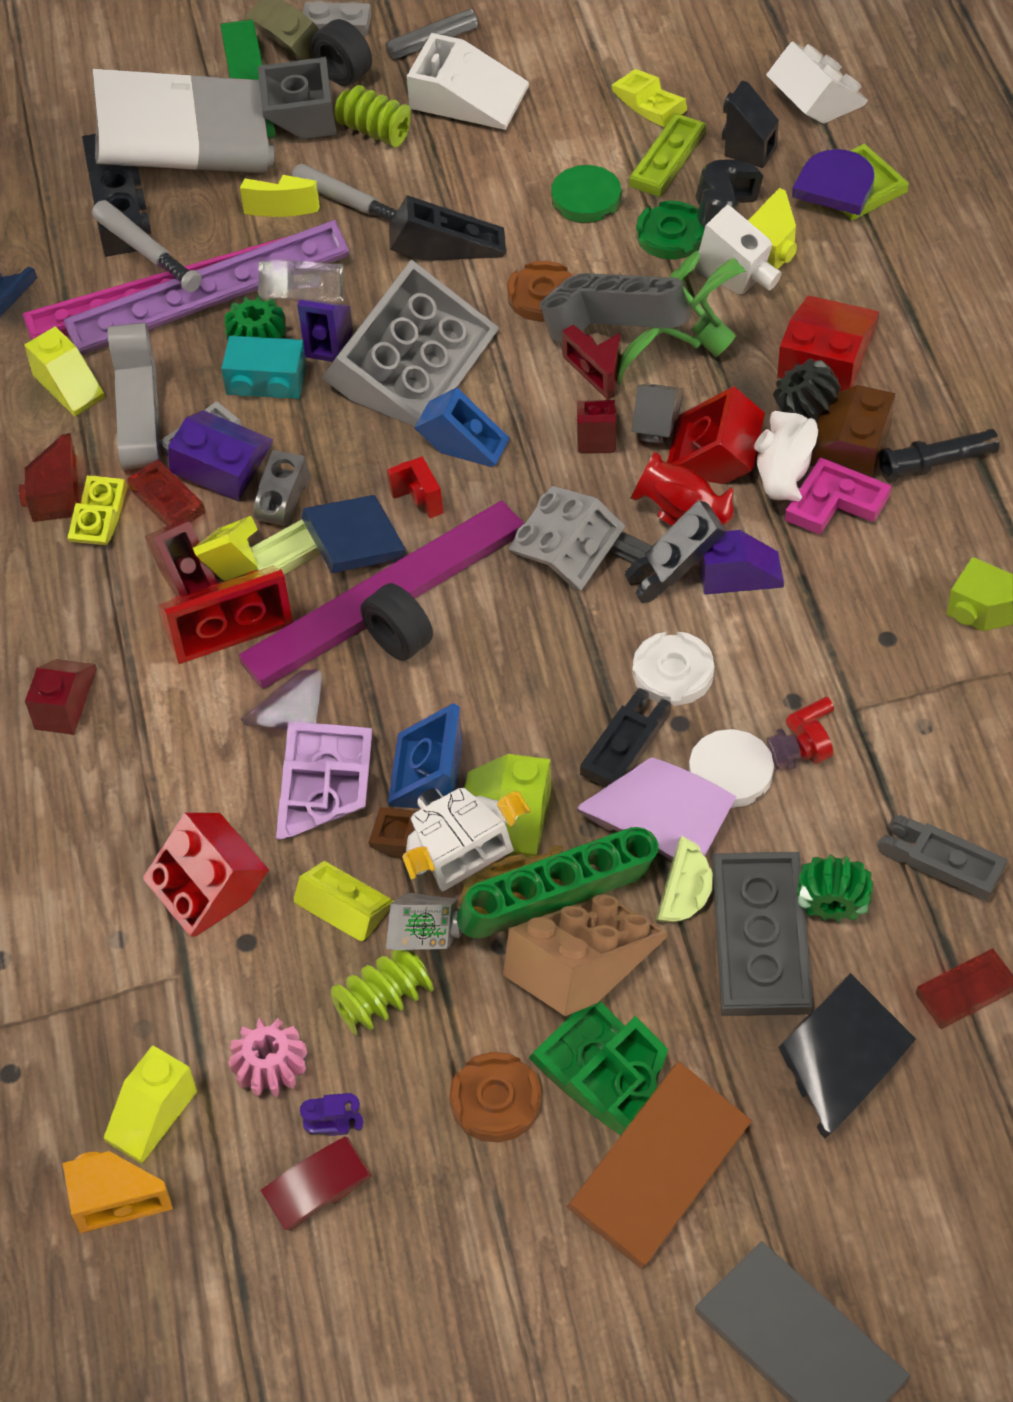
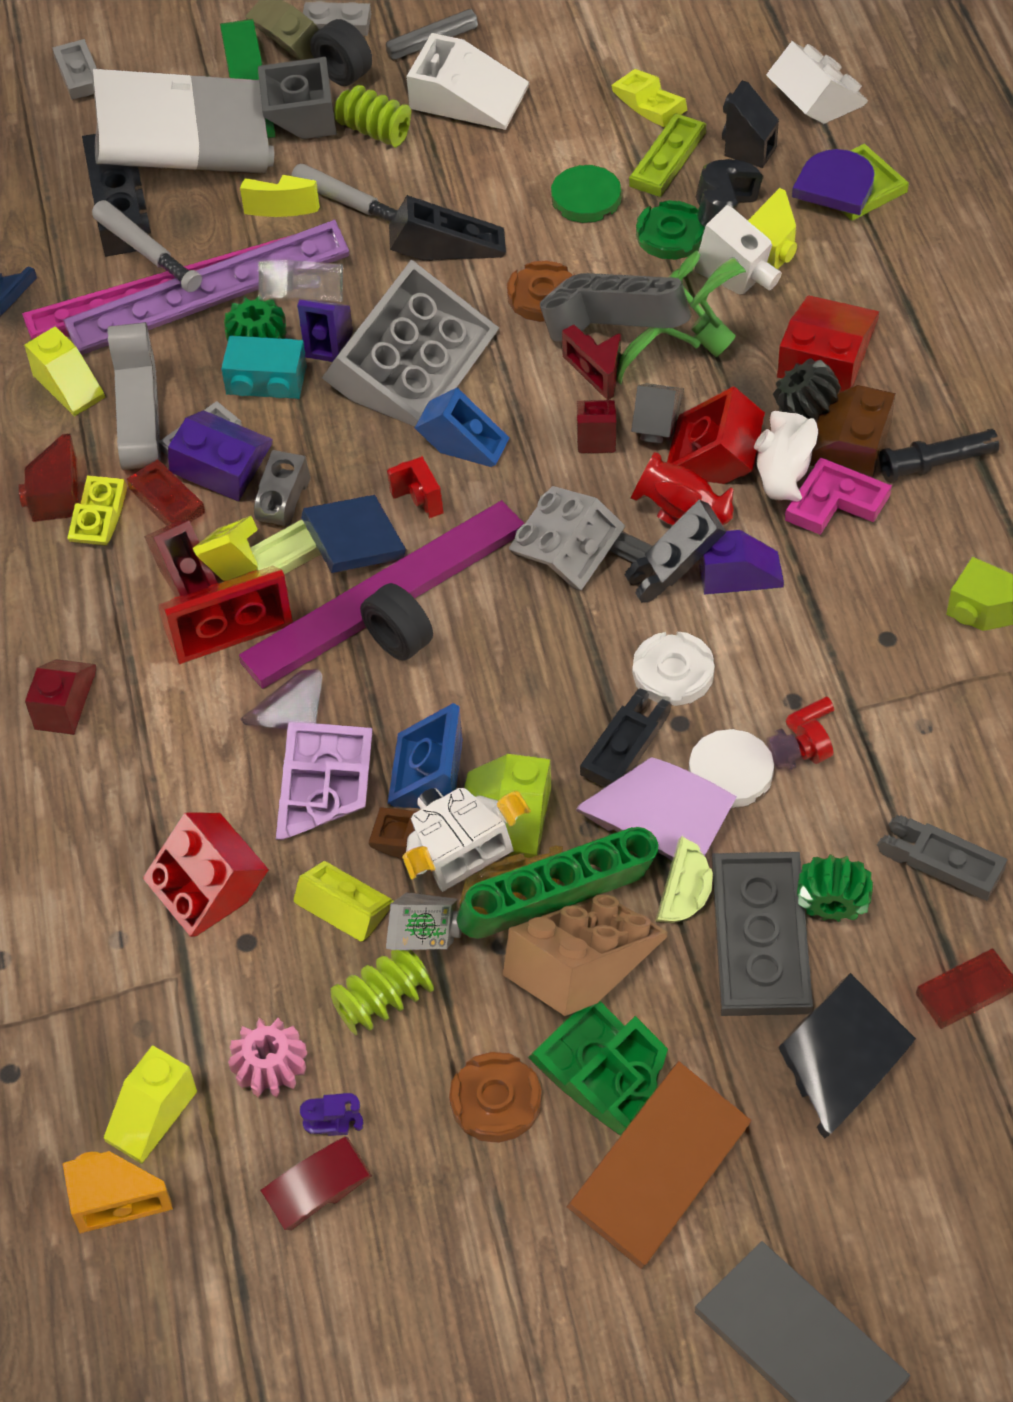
none -> light grey plate [52,39,97,100]

